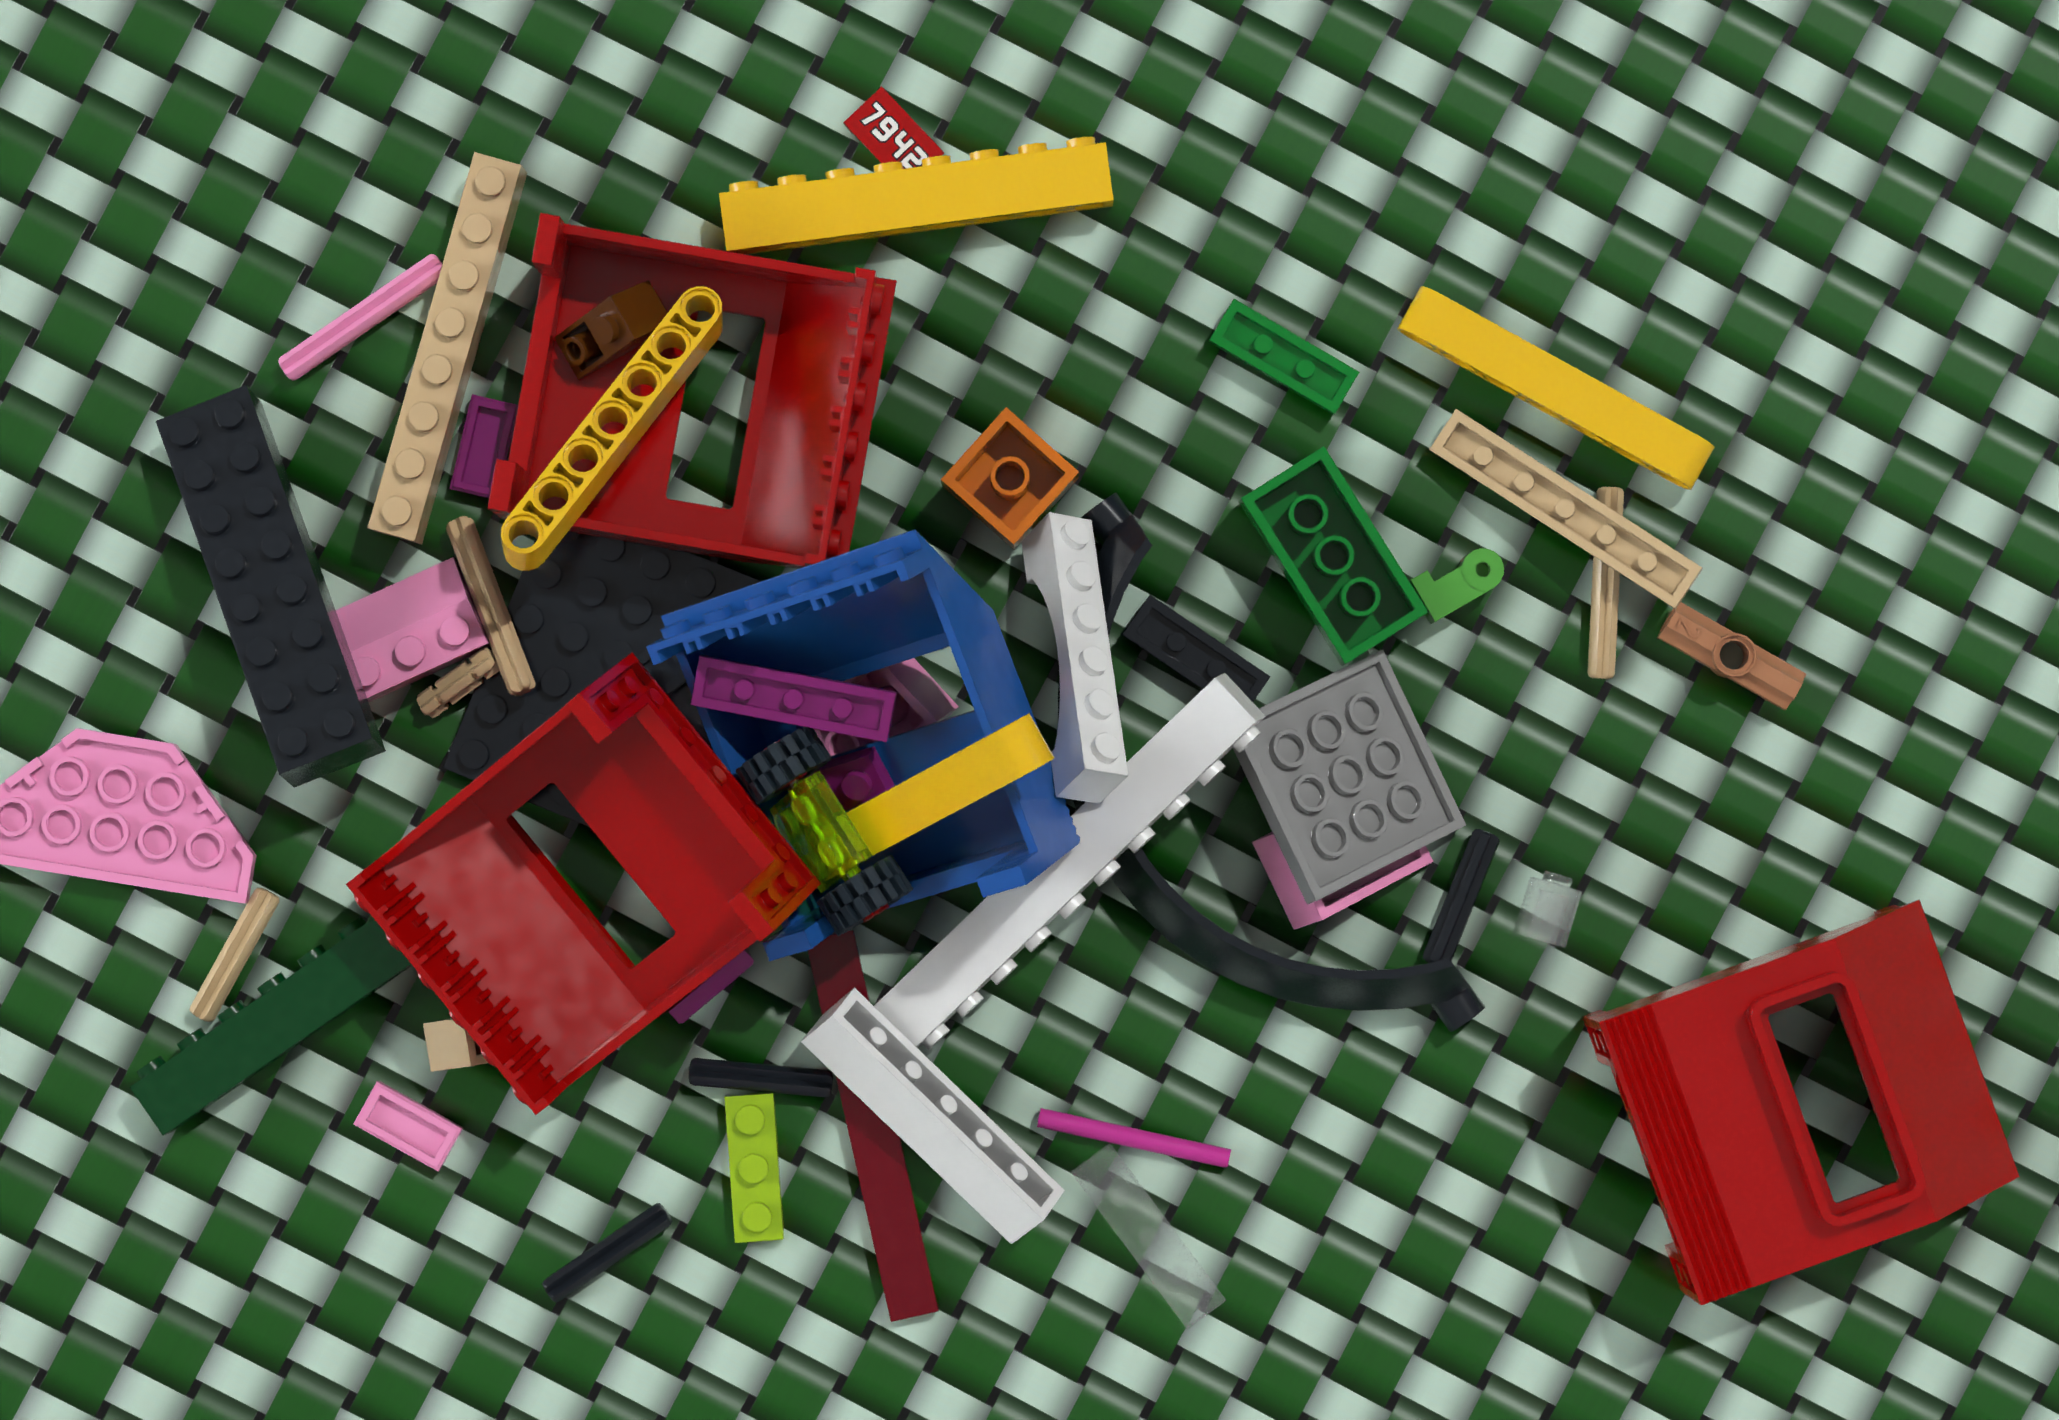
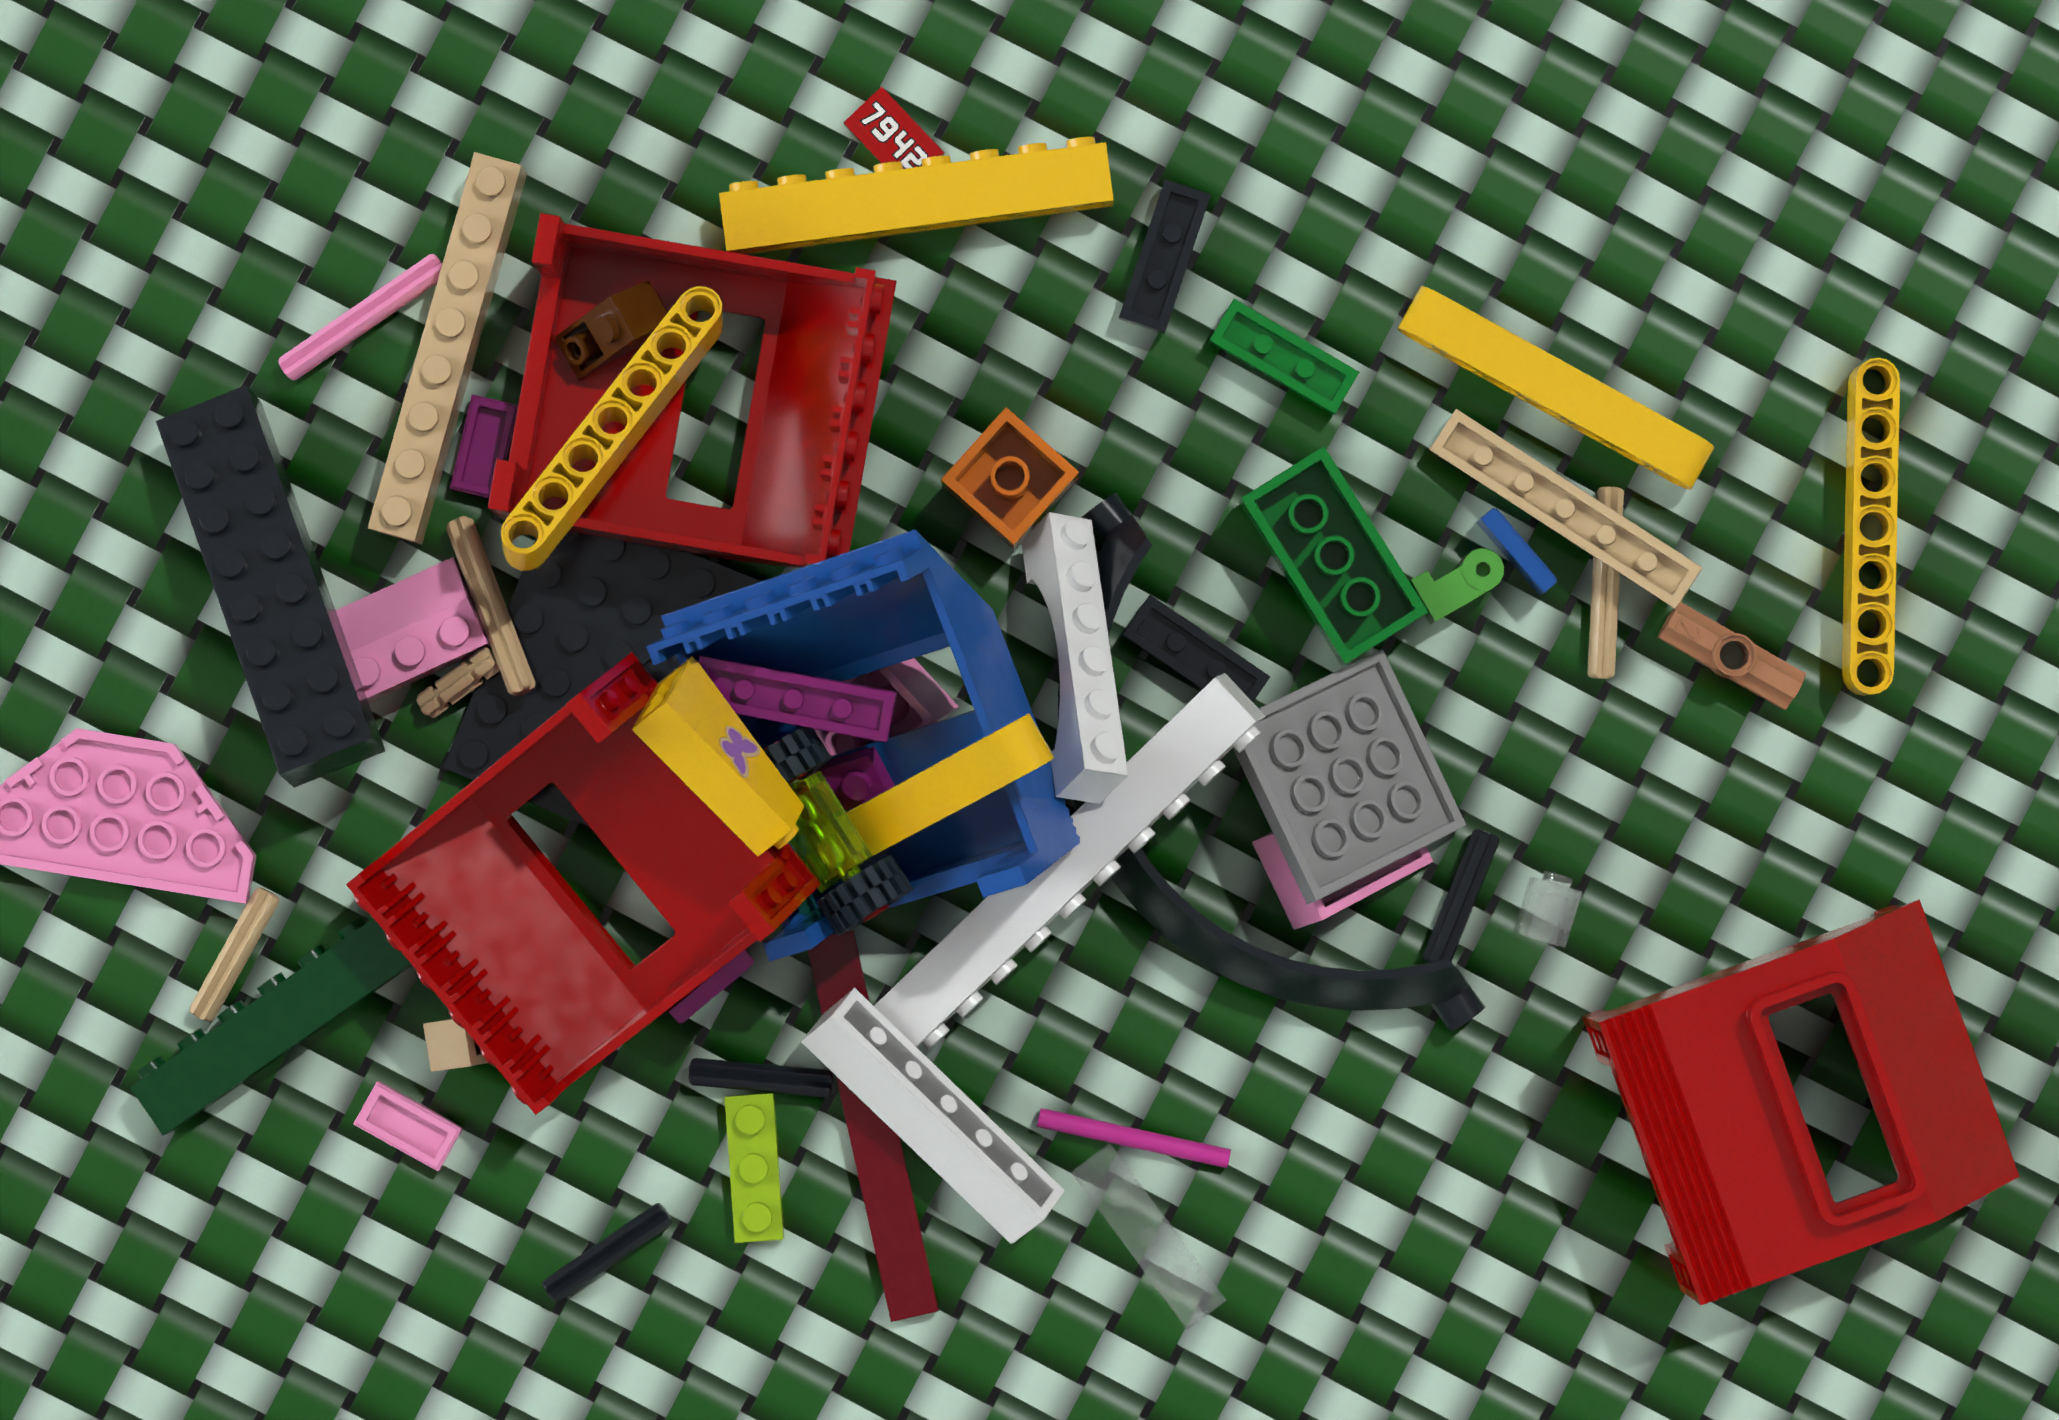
none -> yellow slope [632,656,804,856]
none -> black plate [1119,179,1211,334]
none -> blue tile [1476,508,1557,595]
none -> yellow beam [1842,358,1900,696]

